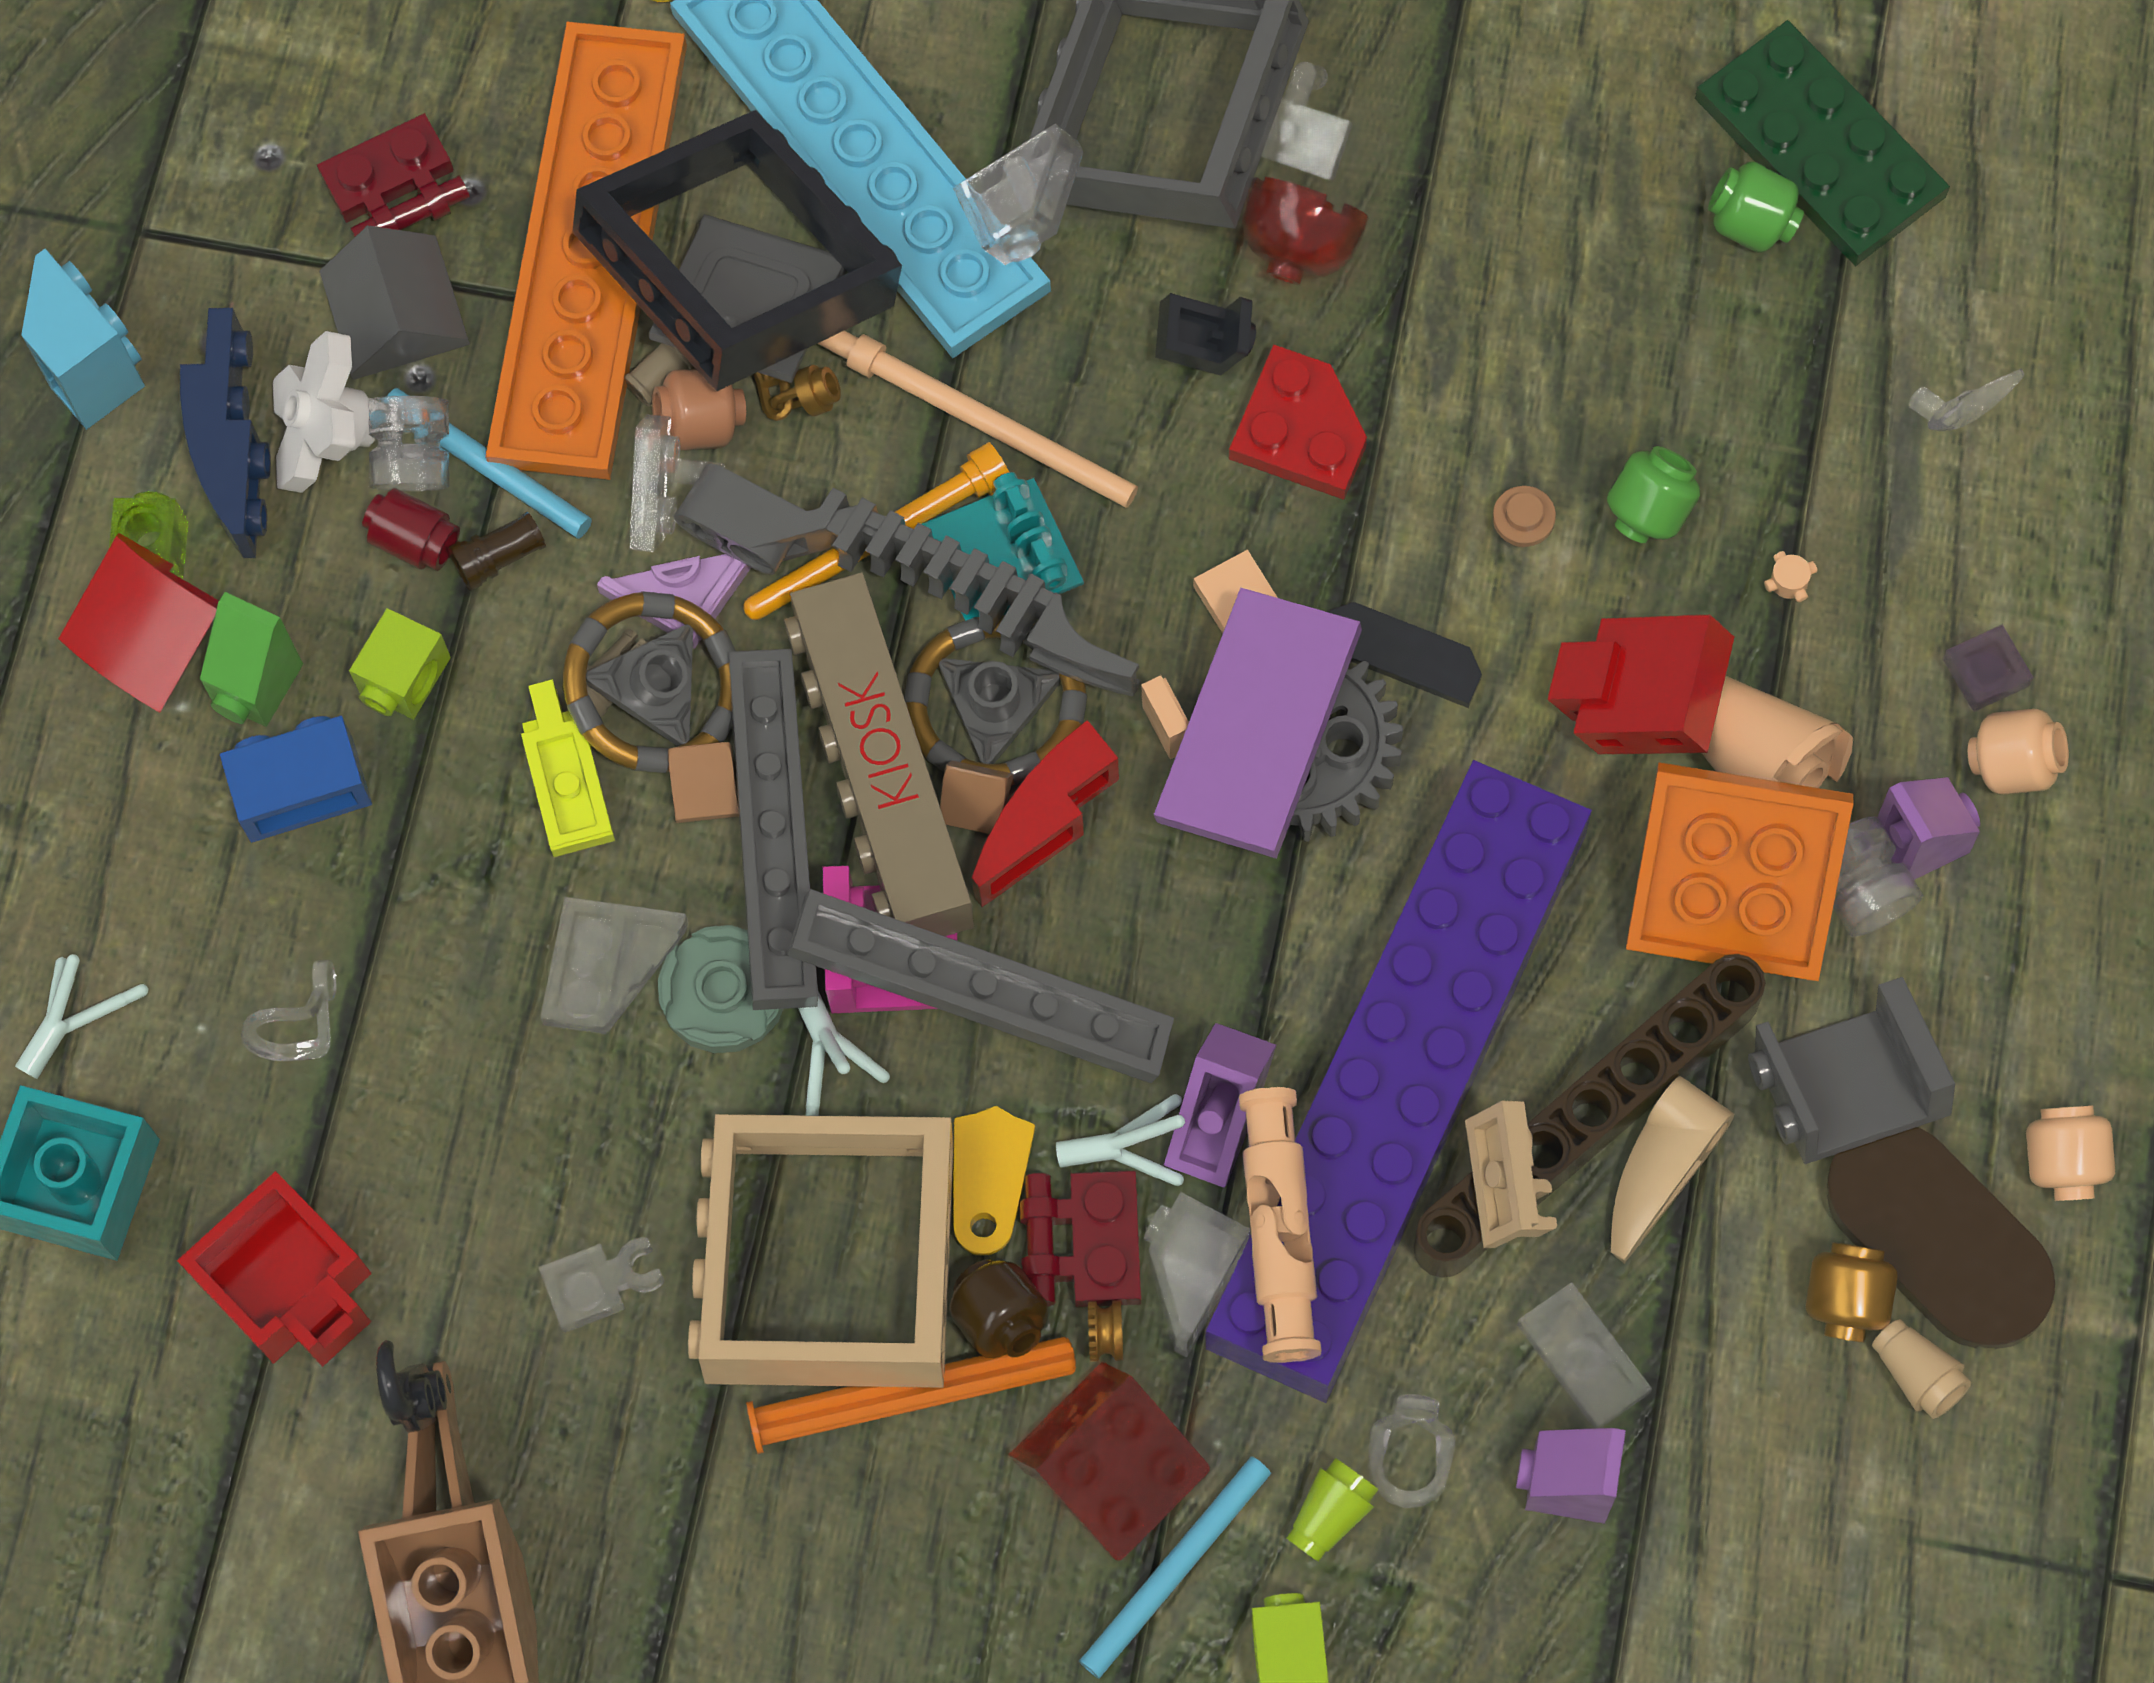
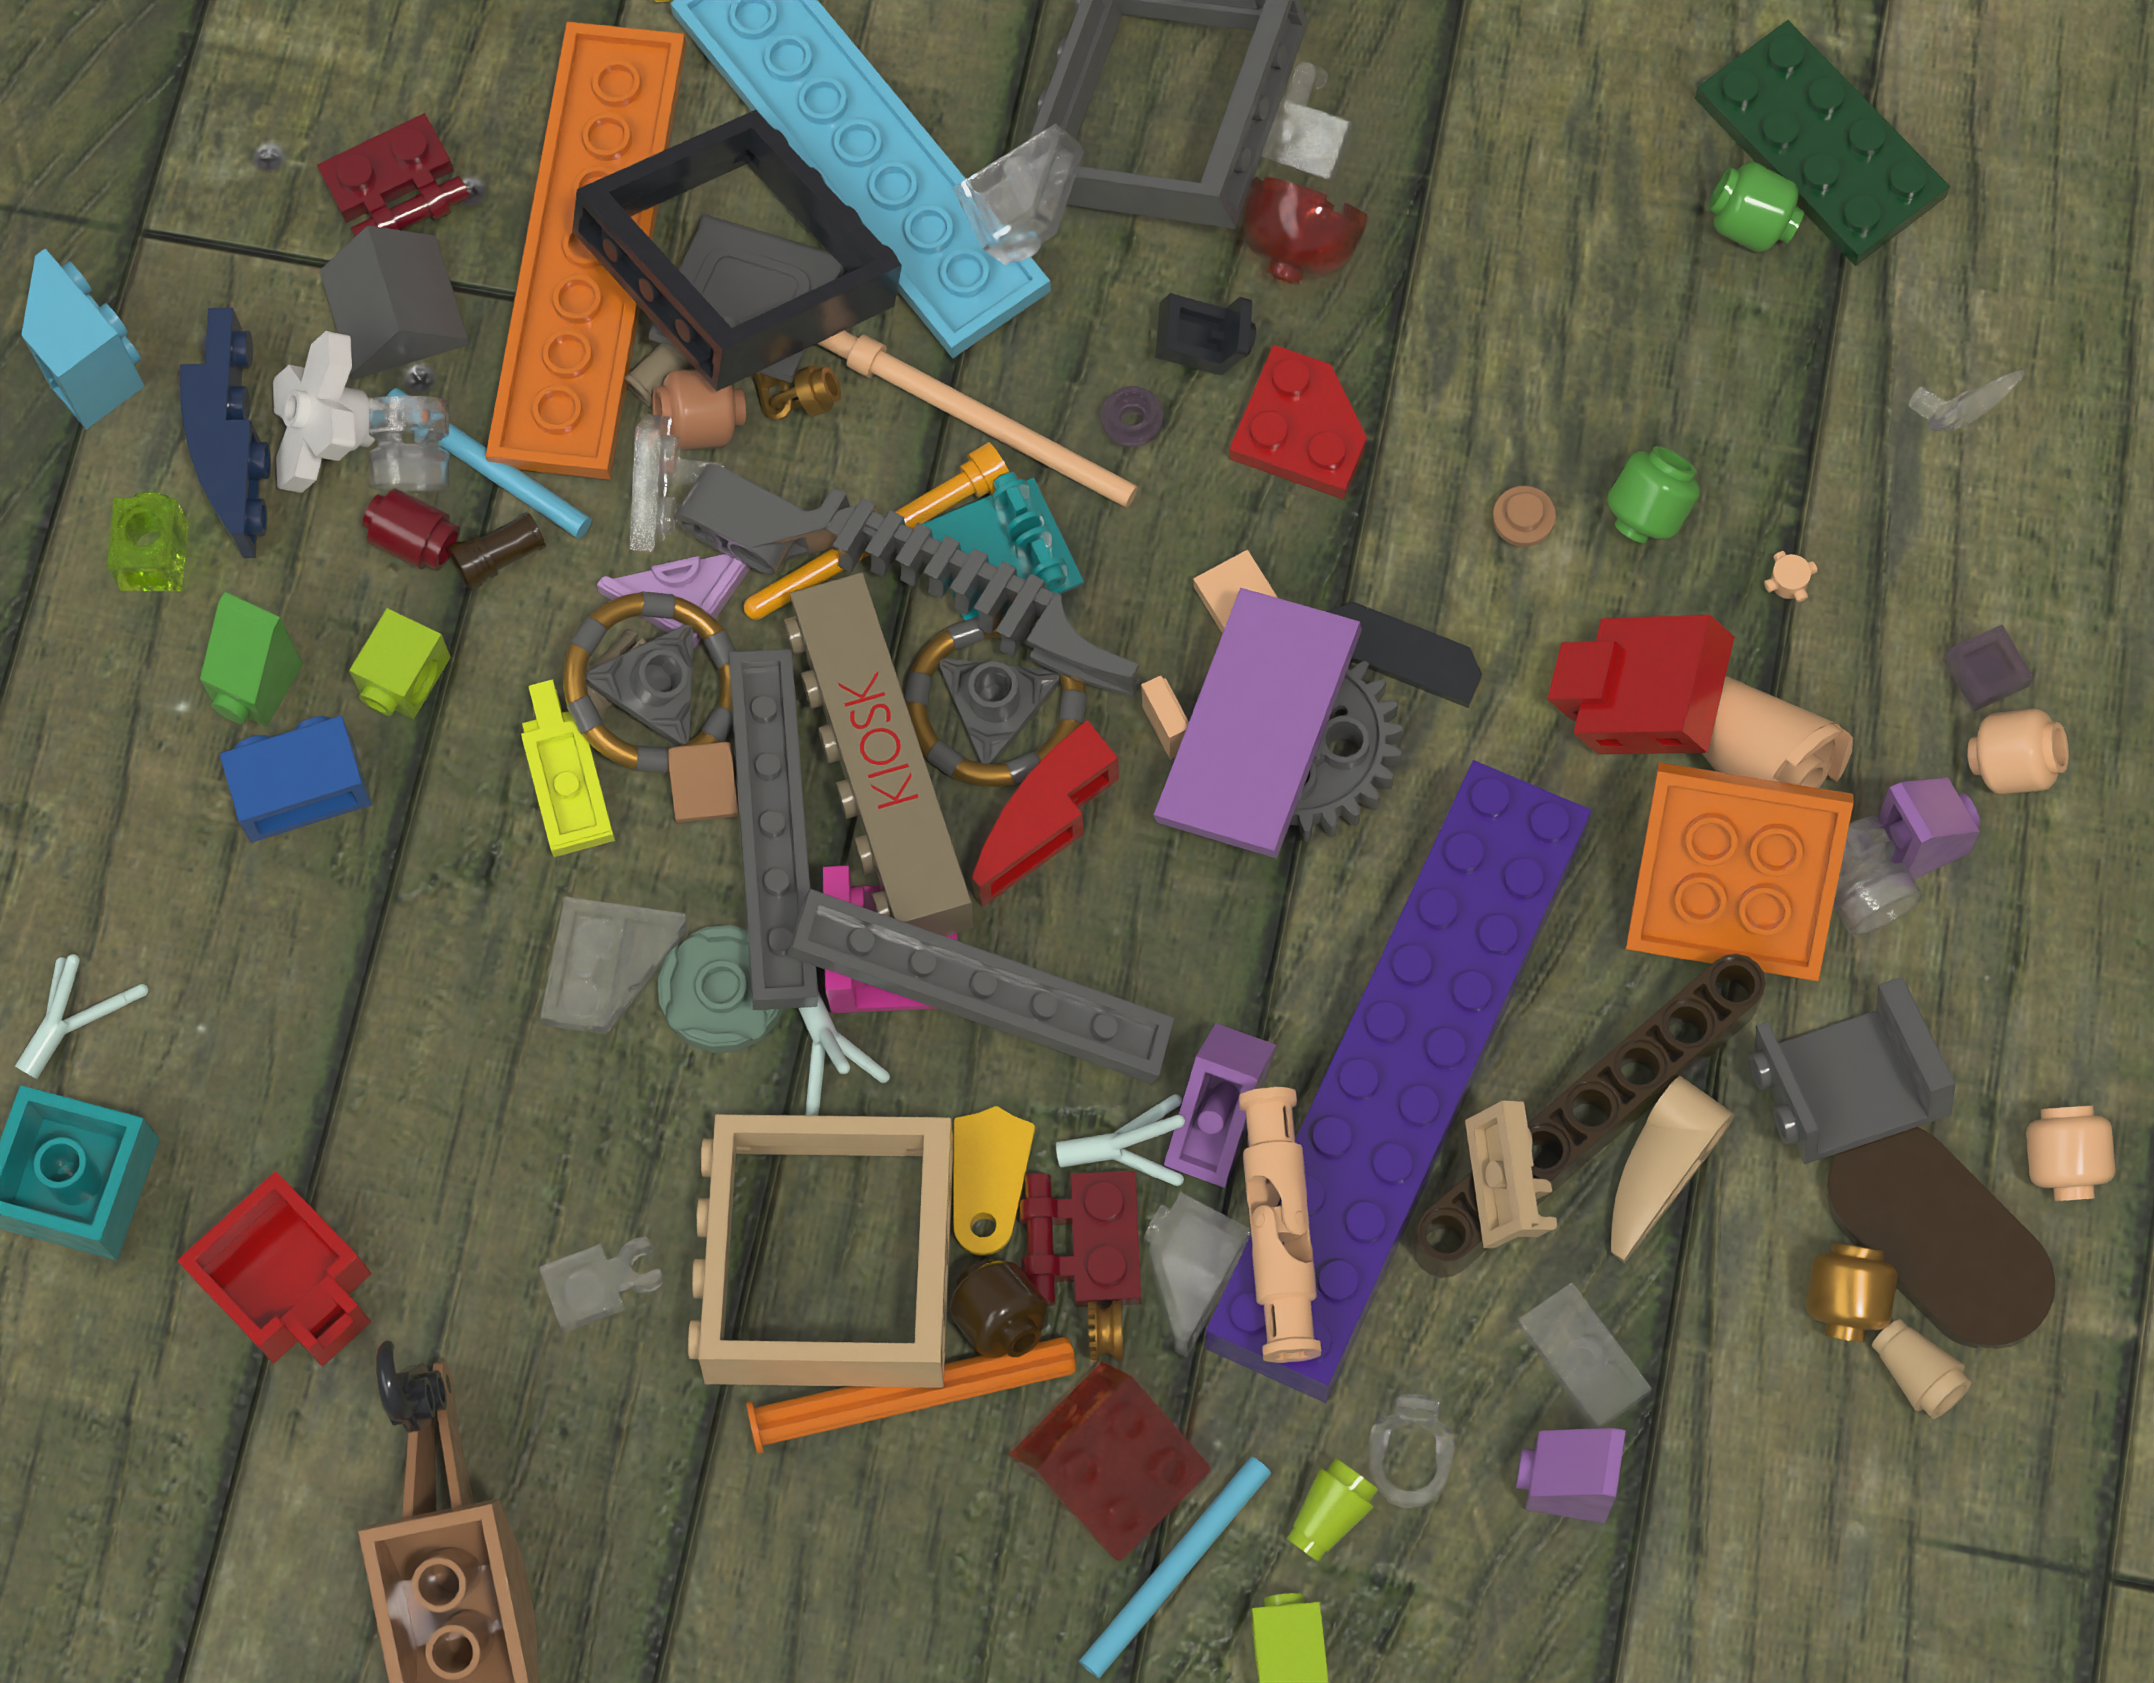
red slope [58,533,219,713] -> none
clear piece [241,960,336,1061] -> none
medium nougat slope [940,760,1014,834] -> none
none -> plate [1101,386,1163,447]

